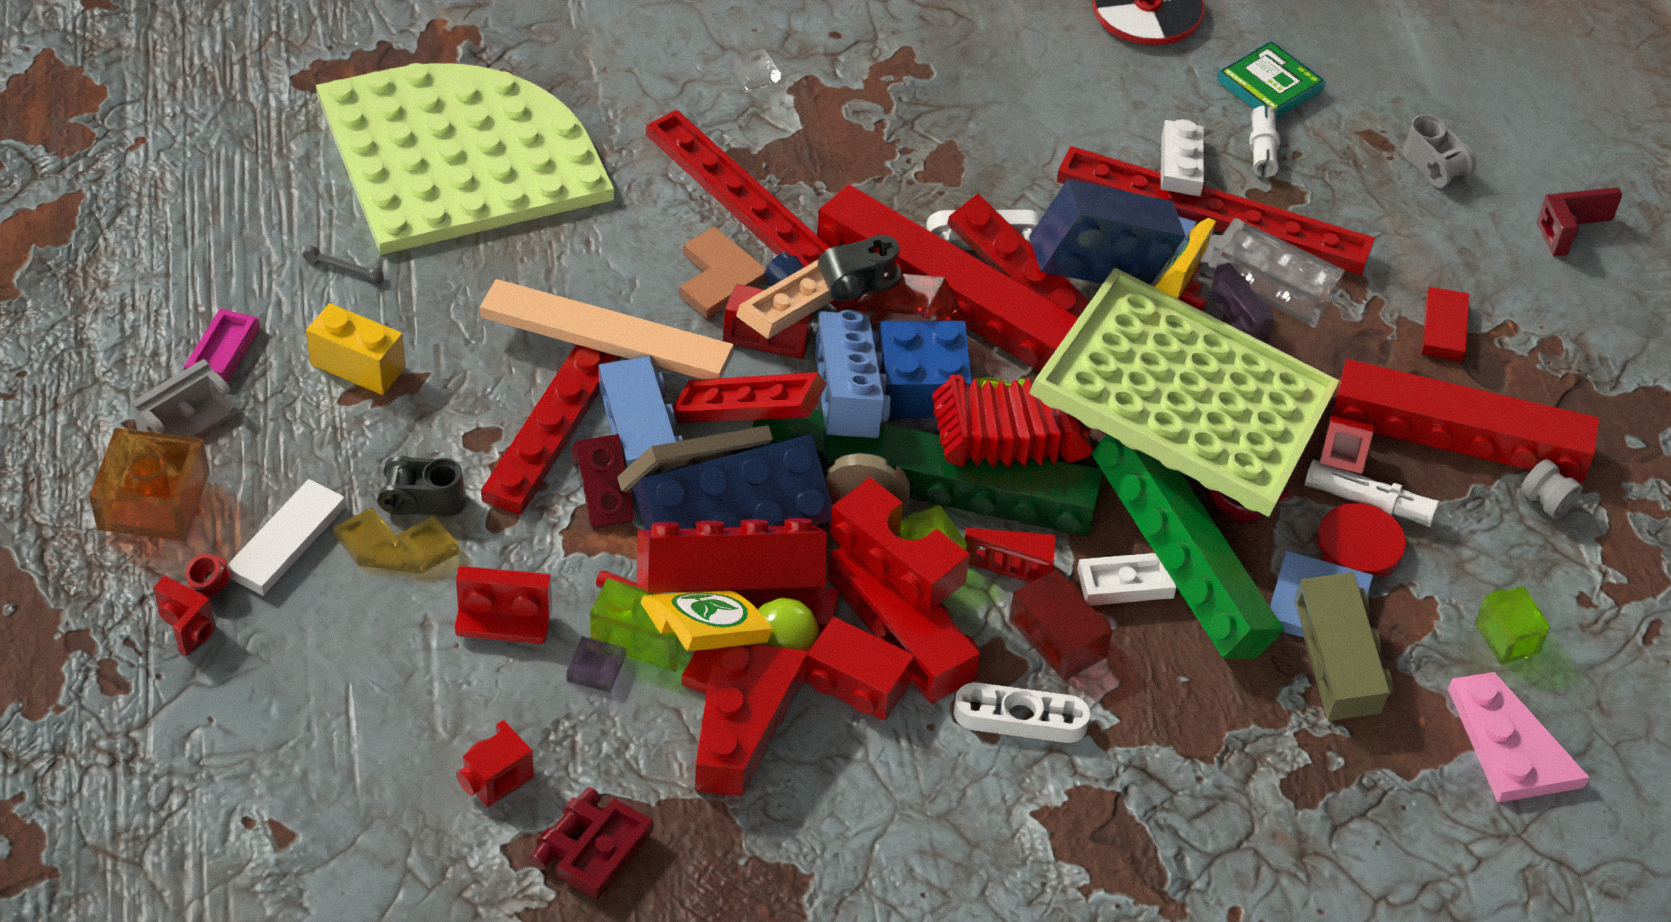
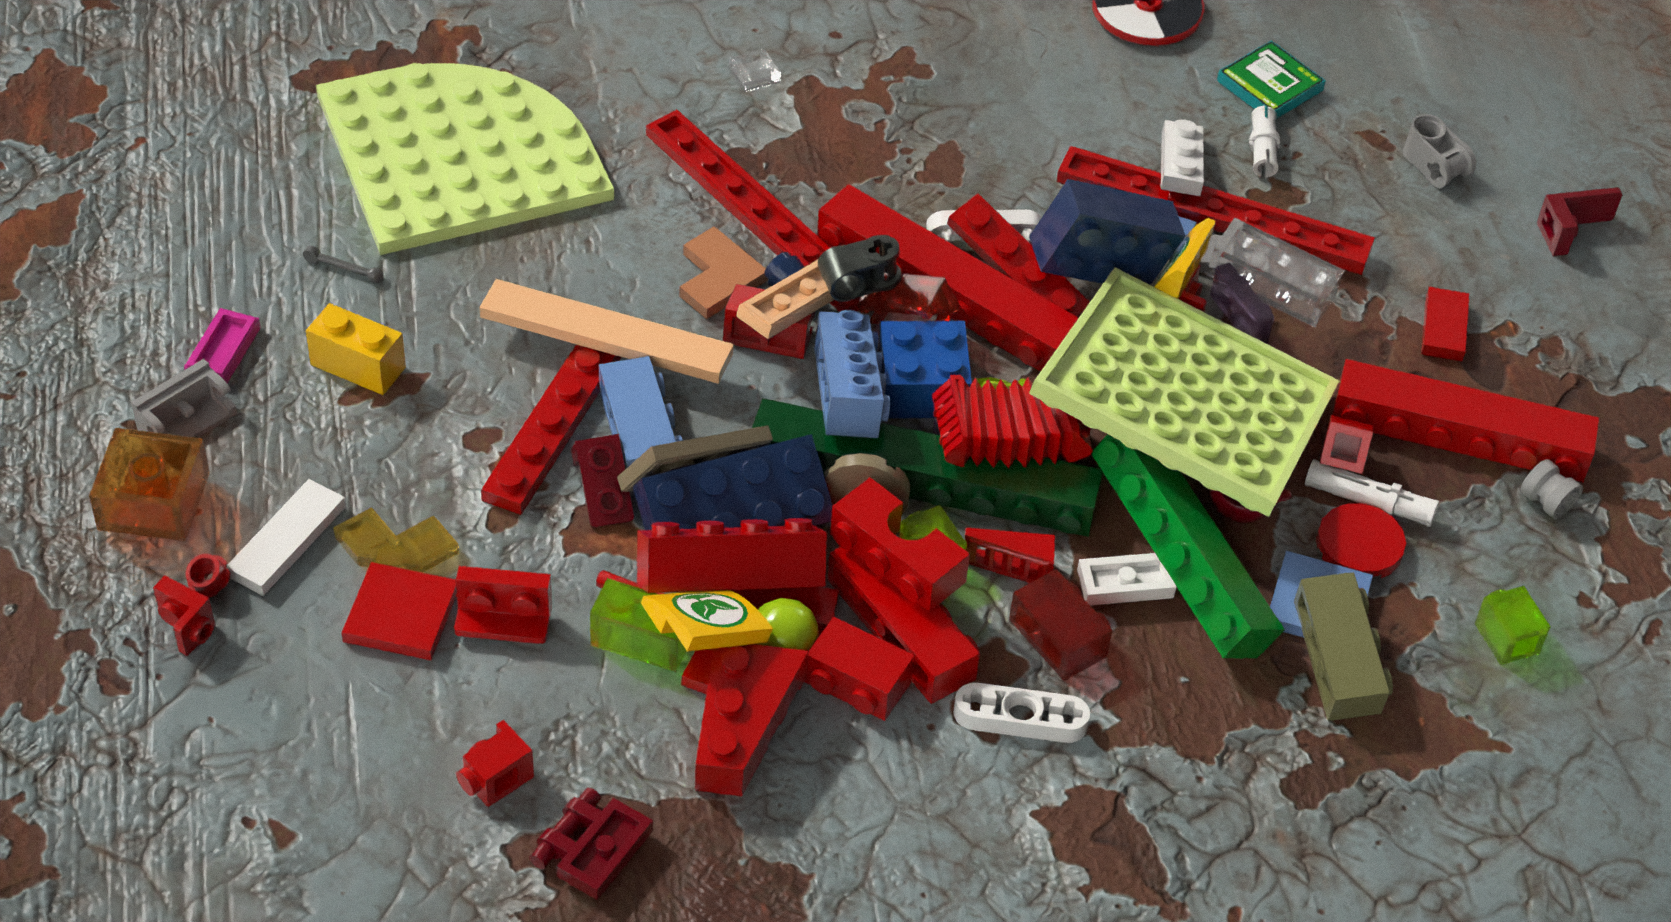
pearl dark grey piece [377,456,467,517] -> none
tile [566,636,626,693] -> none
red plate [673,372,827,423] -> none
bright pink wing [1448,672,1590,803] -> none
none -> red tile [341,562,457,660]

